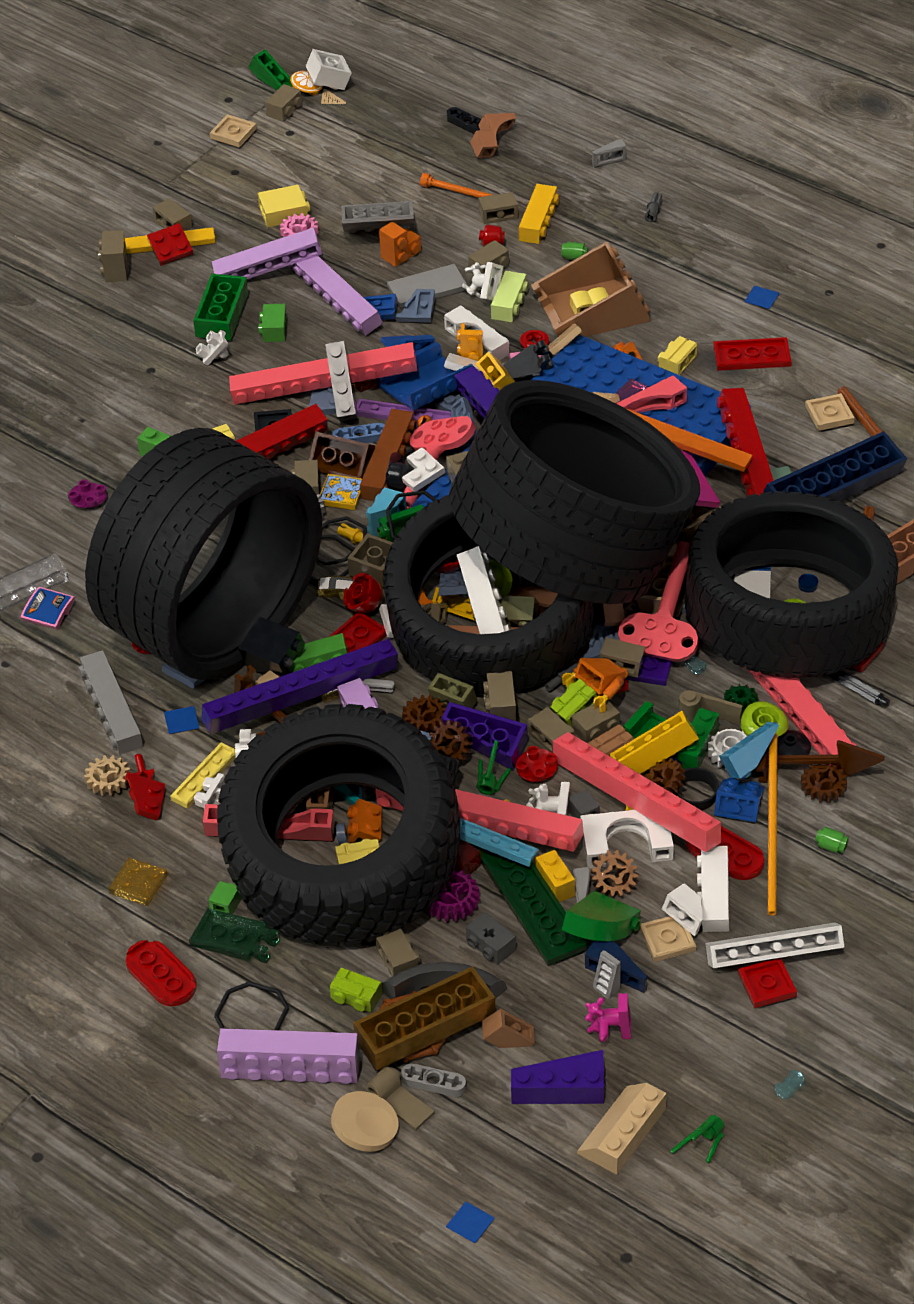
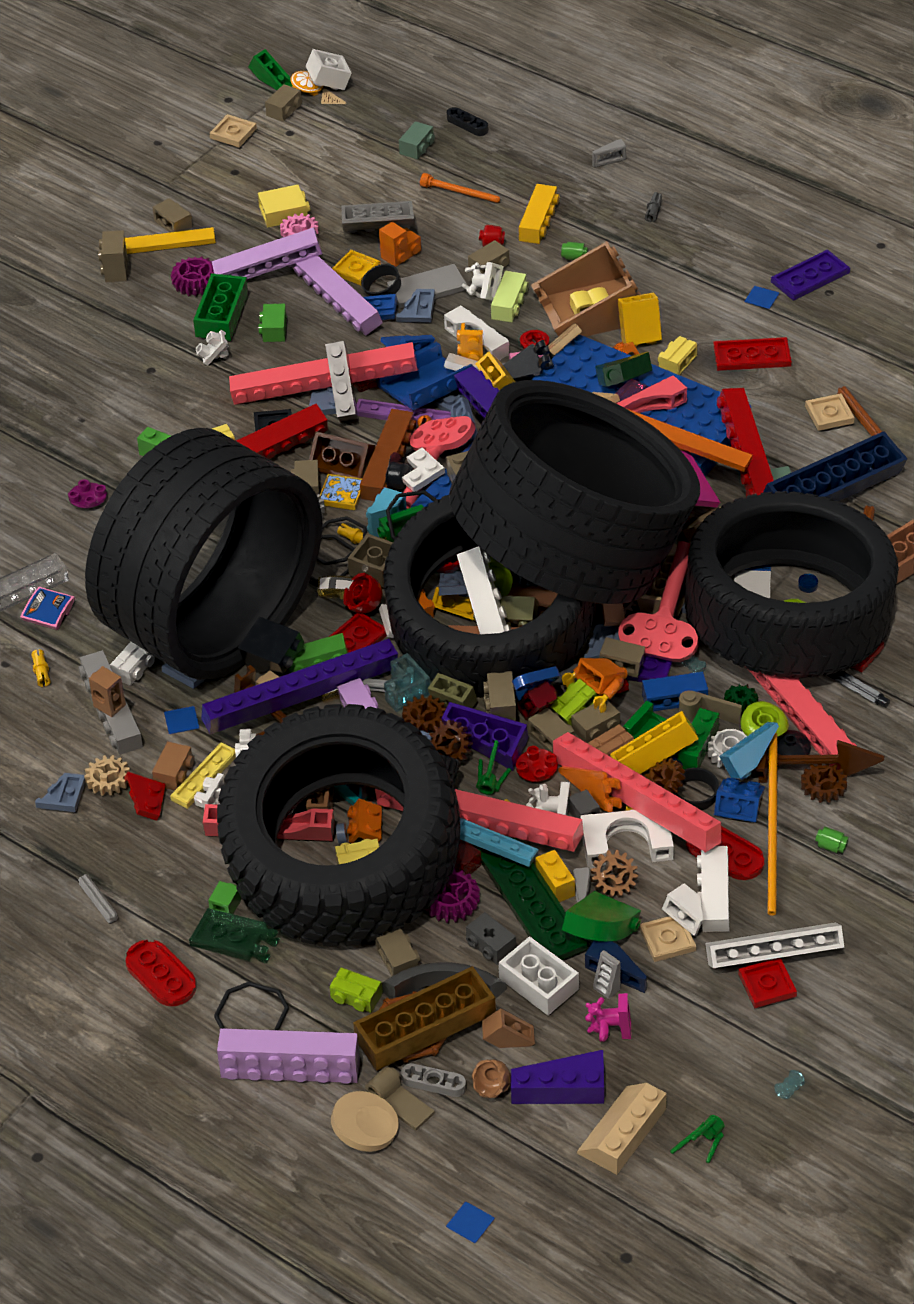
clear yellow plate [108,857,168,906] -> none
red bar [134,754,155,780] -> none
red plate [147,223,194,266] -> none
medium blue beam [332,423,385,443] -> none
dark tan slope [421,602,447,624] -> none
nougat arch [470,113,517,158] -> none
dark tan brick [478,192,518,224] -> none
none -> yellow pin [31,649,50,687]
none -> sand blue wing [35,773,86,812]
none -> light grey axle [78,874,118,923]
none -> medium nougat brick [89,666,126,717]
none -> white brick [110,642,155,686]
none -> medium nougat brick [152,741,194,790]
none -> magenta gear [171,256,214,297]
none -> yellow tile [332,250,381,286]
none -> black tyre [361,264,401,296]
none -> clear light blue brick [384,653,430,712]
none -> sand green brick [399,121,435,160]
none -> medium nougat hair [472,1059,511,1098]
none -> white brick [499,936,579,1015]
none -> blue beam [512,666,561,701]
none -> dark red brick [517,681,557,721]
none -> orange flag [558,766,622,812]
none -> dark green slope [595,352,653,387]
none -> yellow brick [618,293,662,347]
none -> blue brick [642,672,708,712]
none -> dark purple tile [771,249,850,301]

